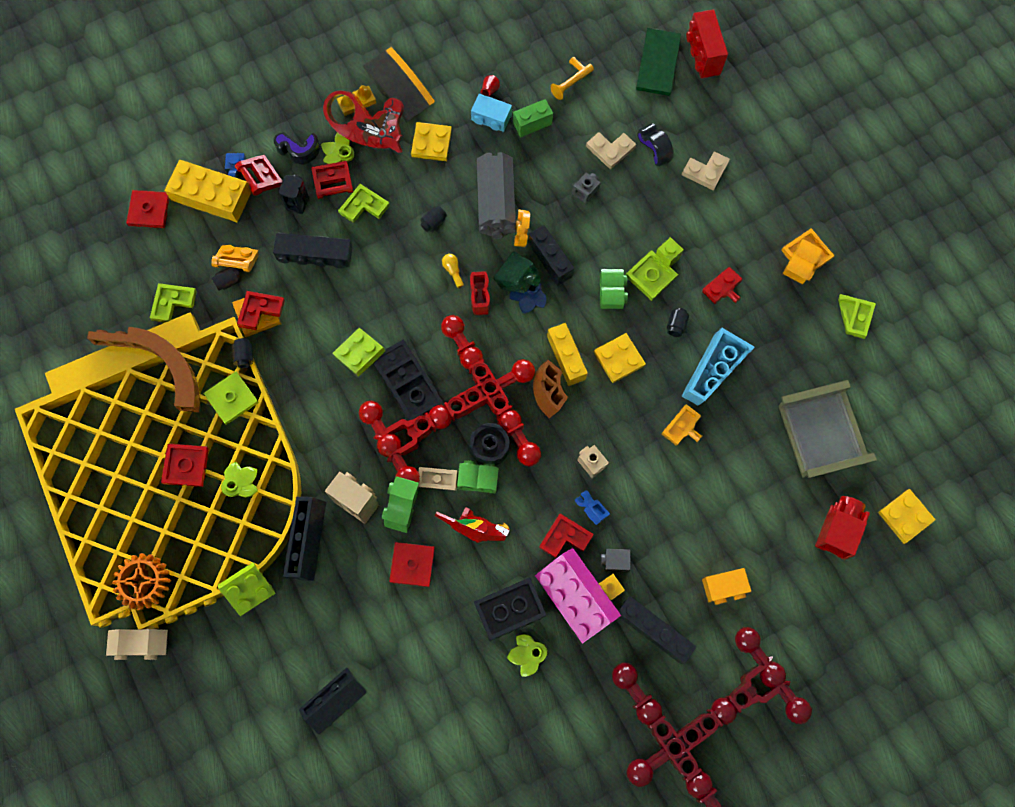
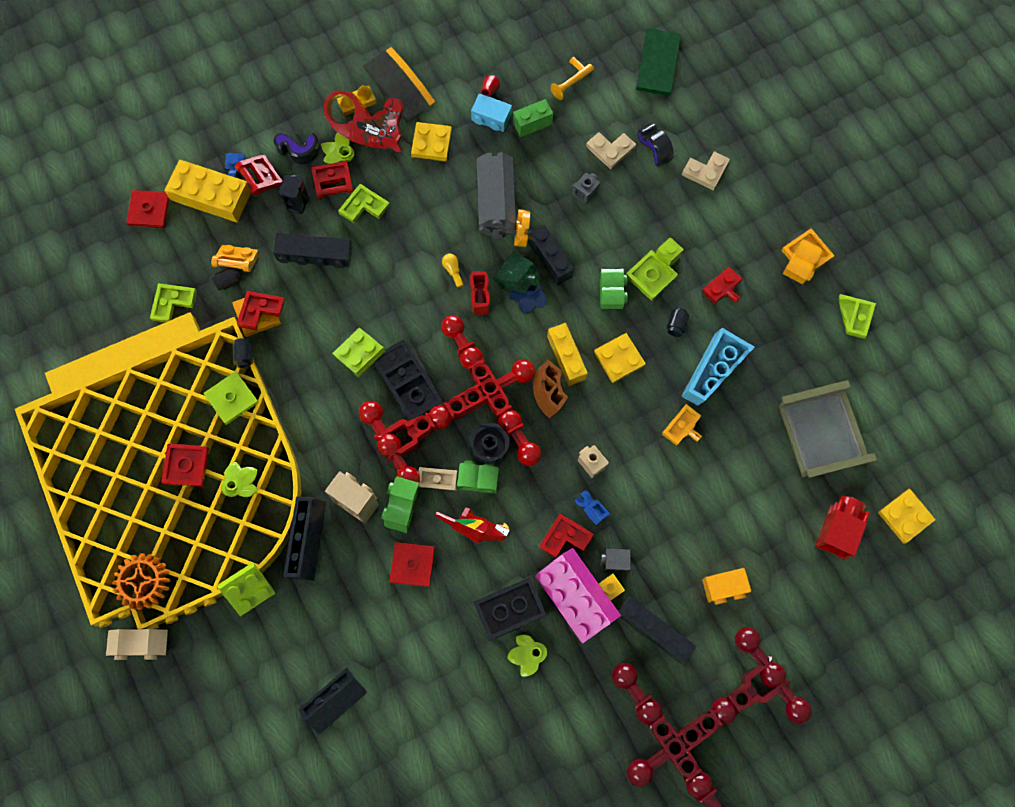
dark orange arch [87,327,200,412] -> none
black brick [420,206,447,233] -> none
red brick [686,9,728,78] -> none

